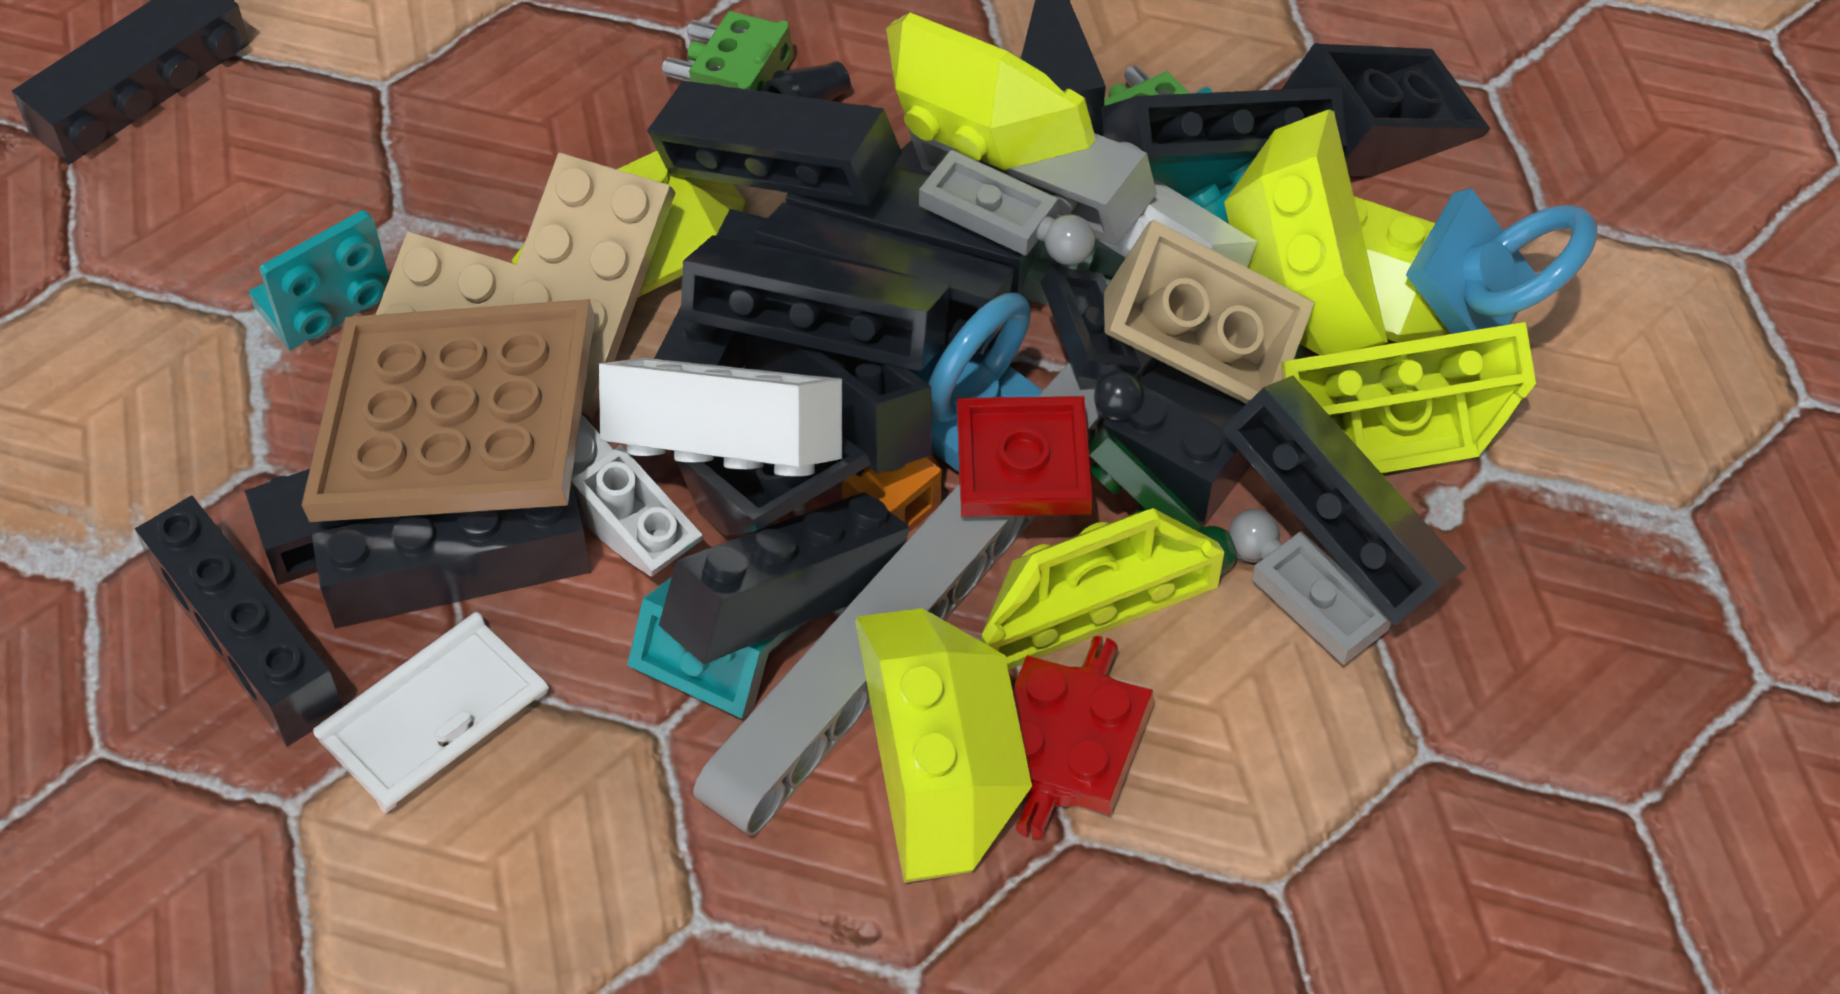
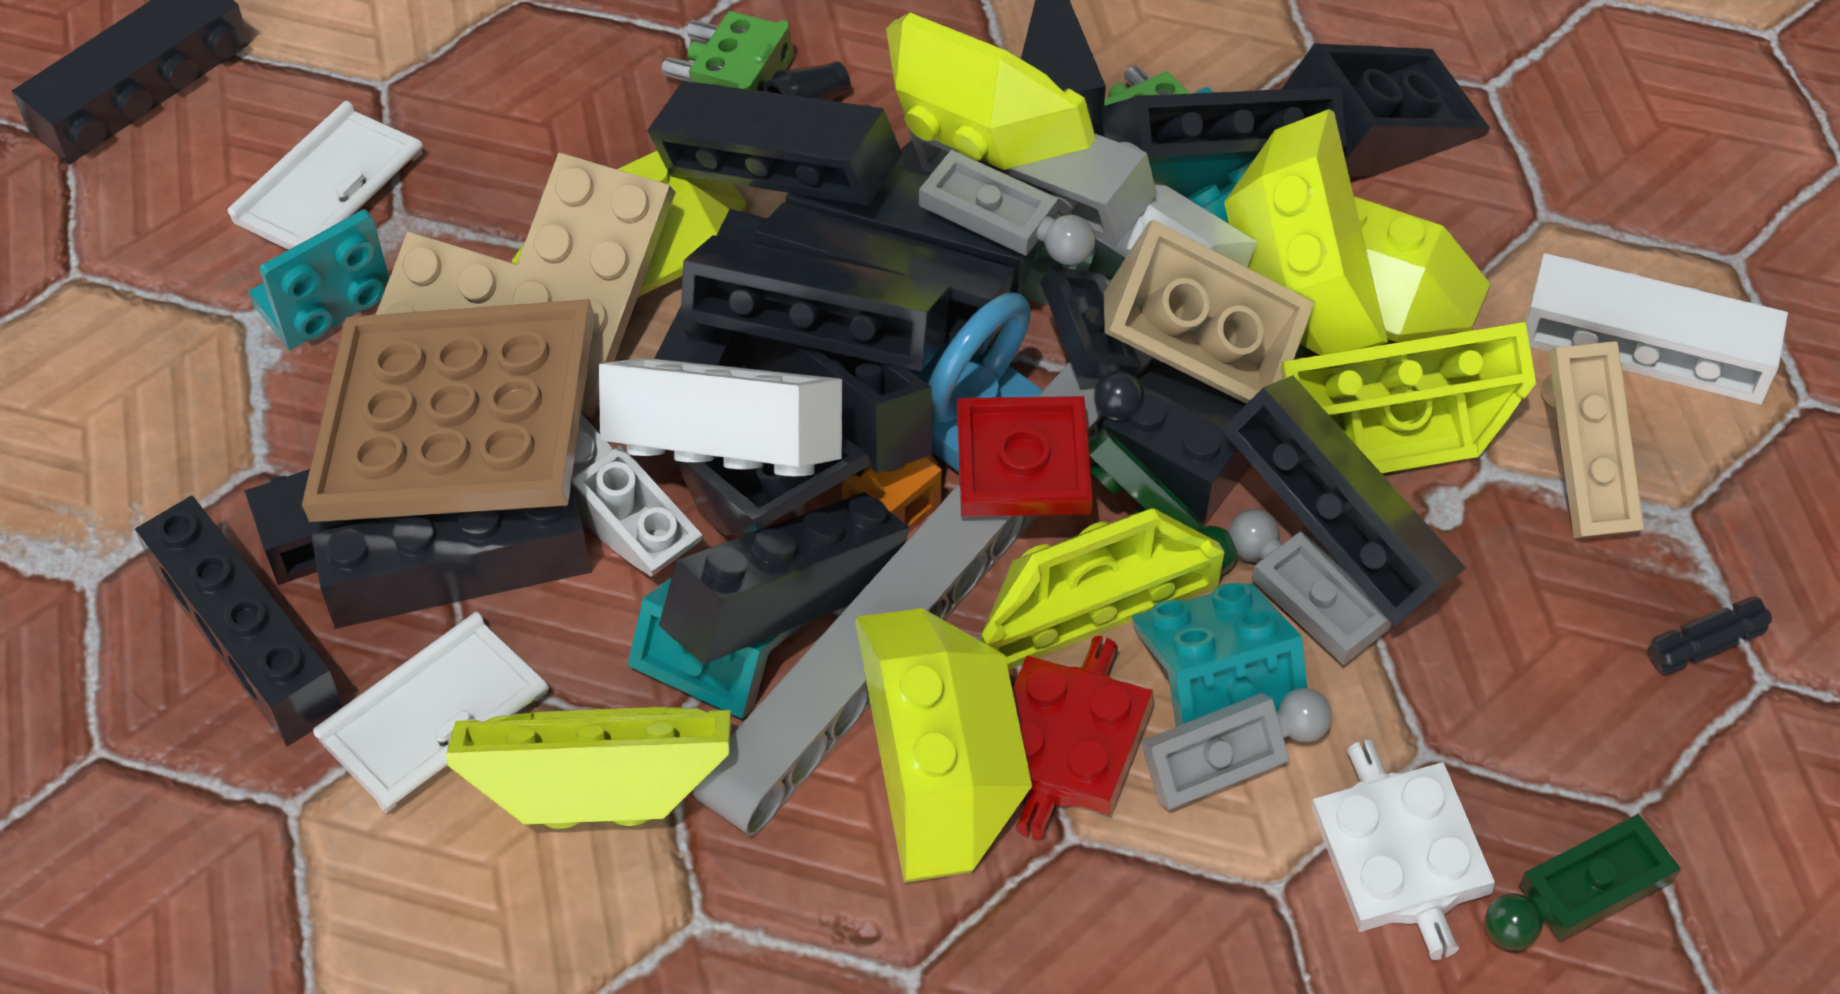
dark azure tile [1405,188,1597,334] -> none
none -> white door [227,100,424,250]
none -> neon yellow wedge [446,707,731,829]
none -> teal bracket [1132,583,1308,727]
none -> light grey plate [1141,688,1332,810]
none -> white plate [1312,740,1495,960]
none -> dark green plate [1485,813,1681,950]
none -> white brick [1524,253,1788,405]
none -> tan piece [1541,341,1644,539]
none -> black axle [1647,597,1772,674]

